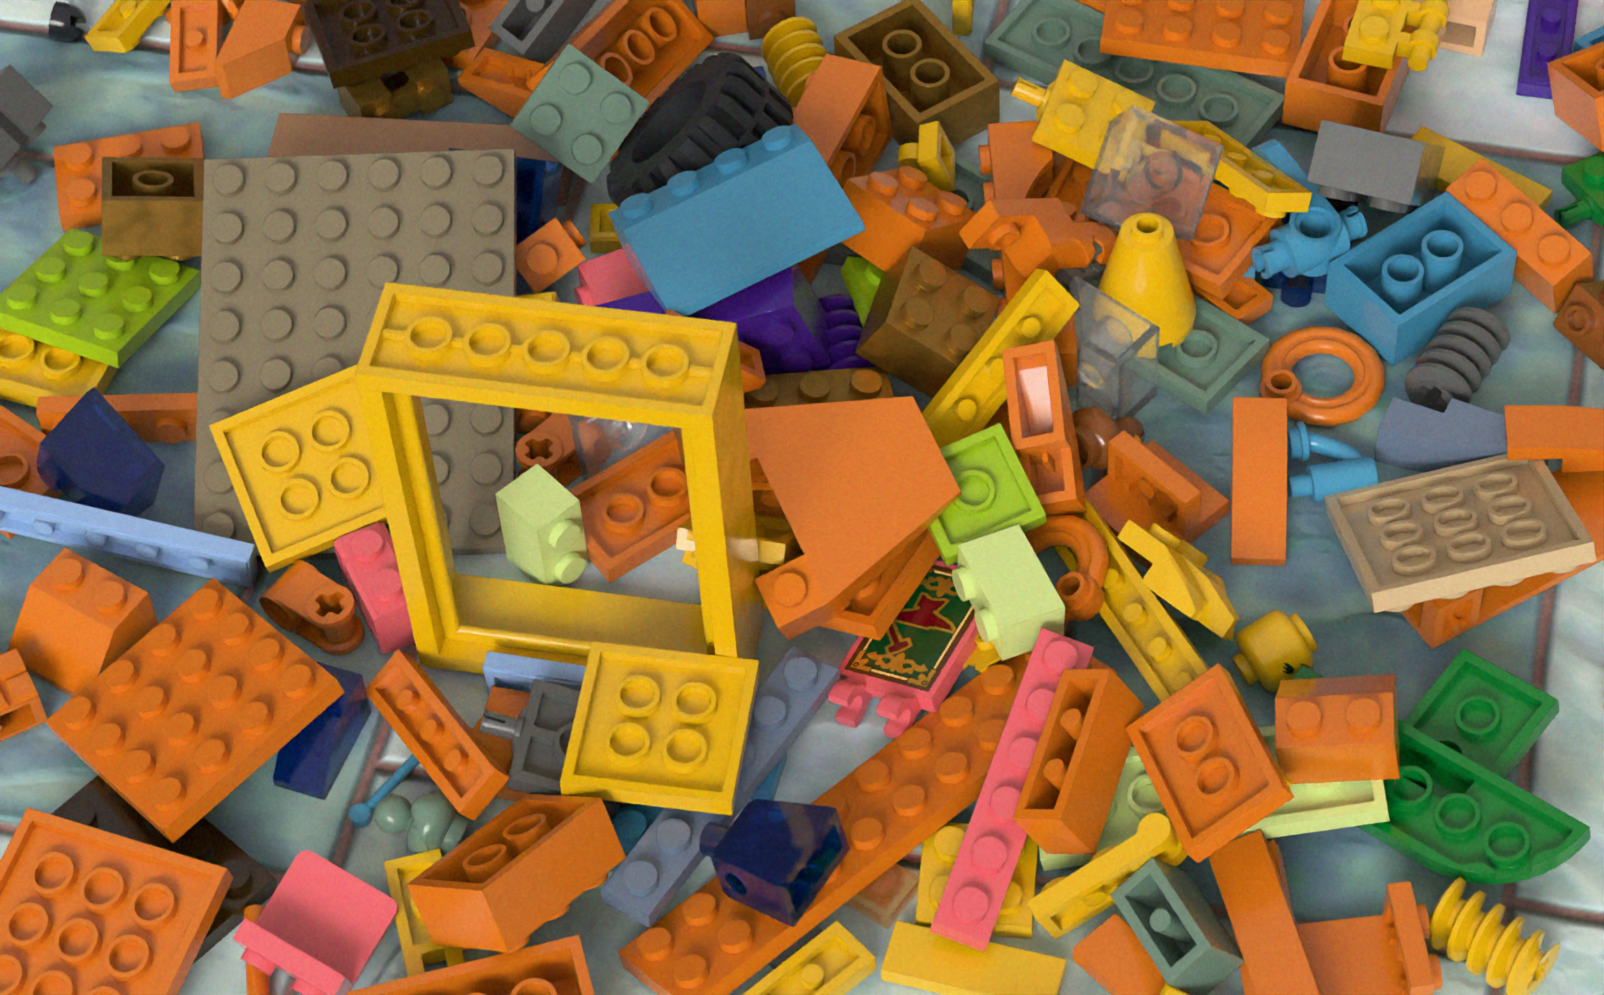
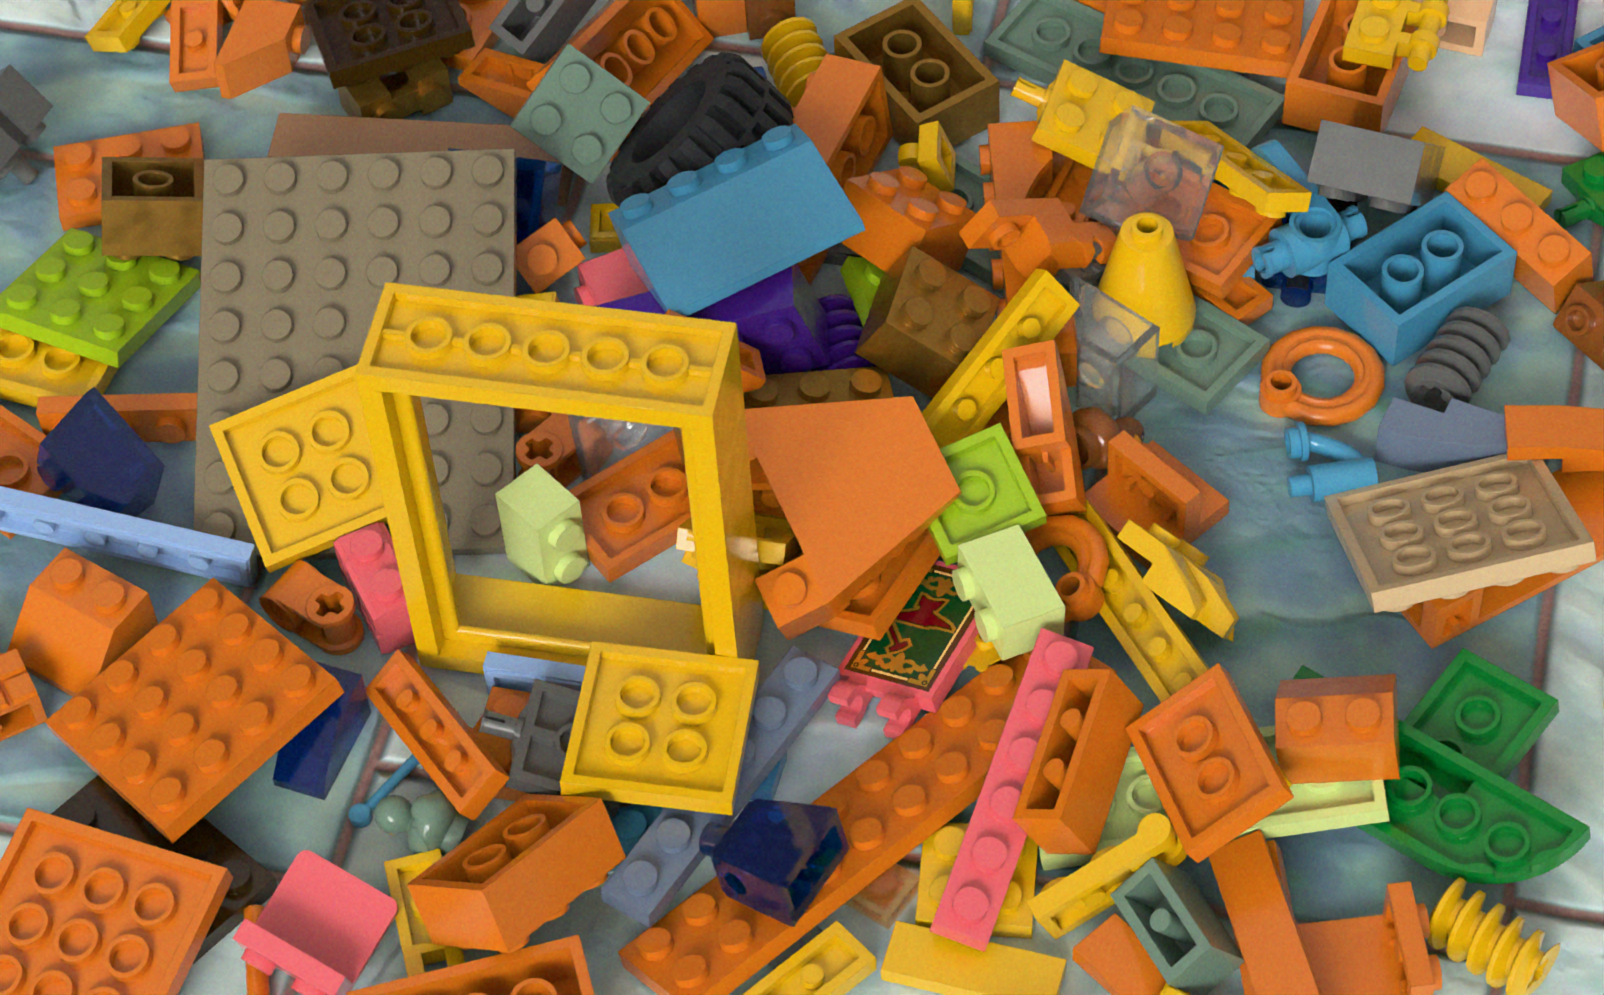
black hinge [48,1,87,41] -> none
orange slope [1230,397,1287,566] -> none
yellow head [1231,610,1319,693] -> none

